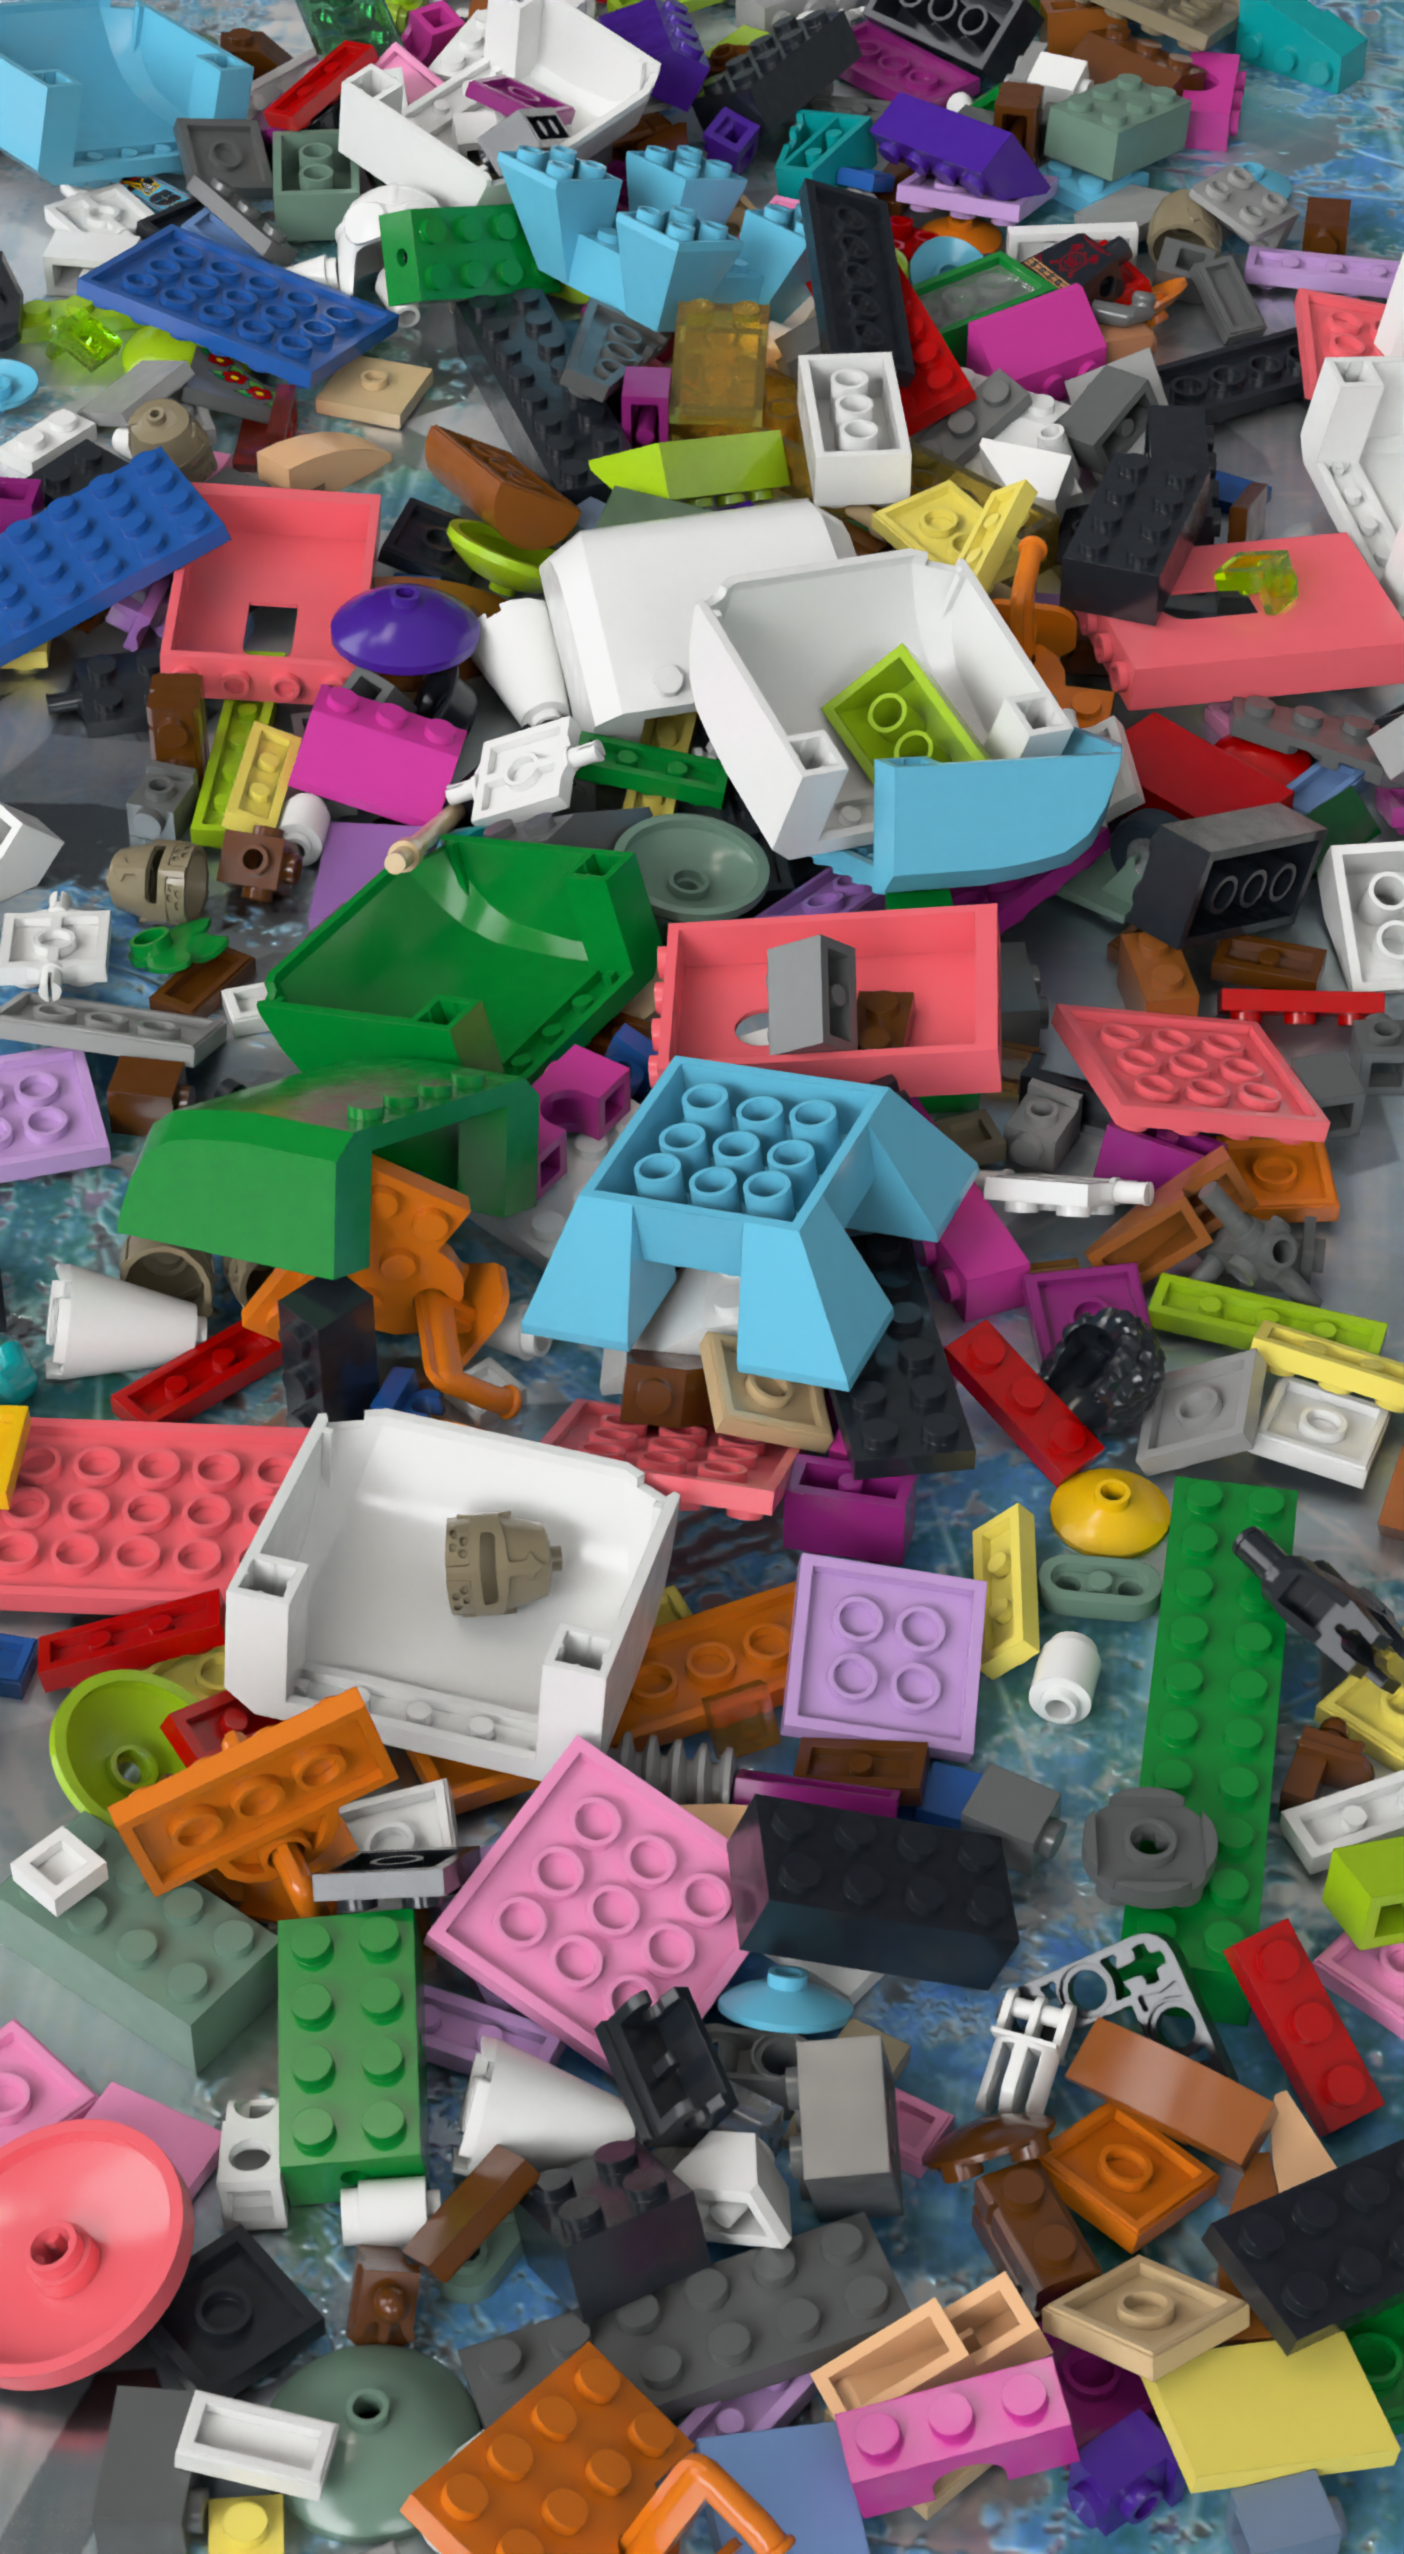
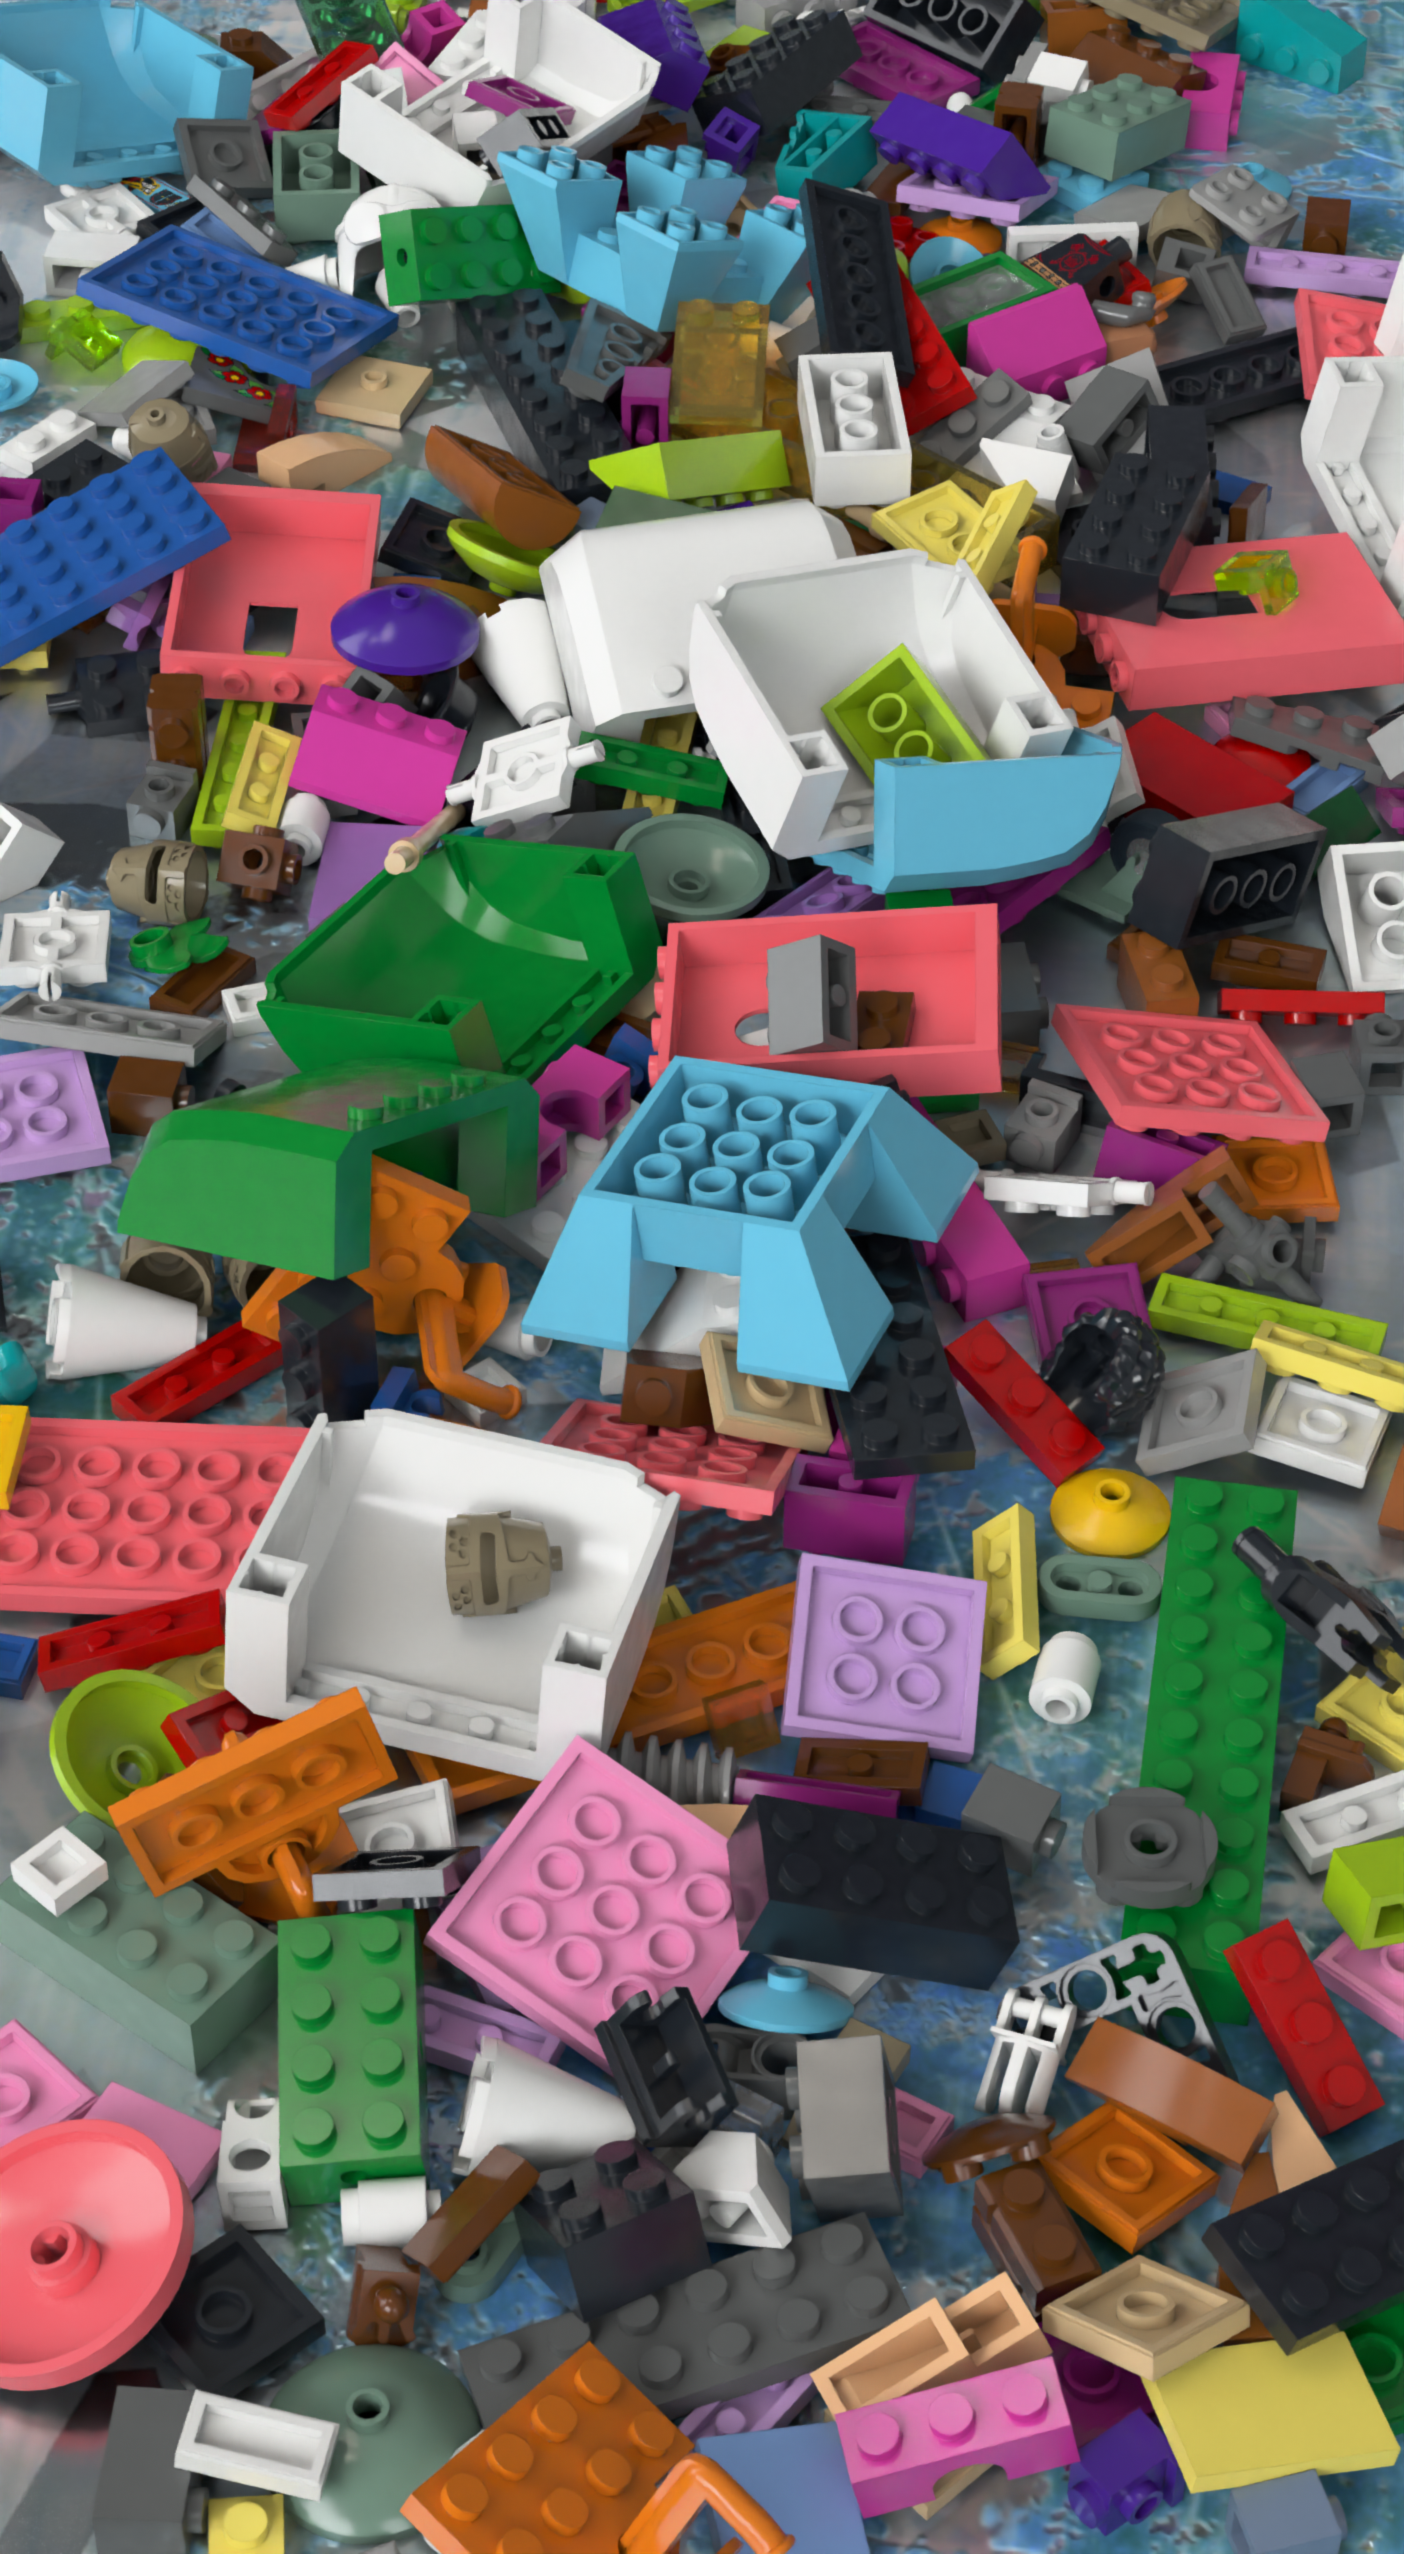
blue tile [836,167,895,192] -> none

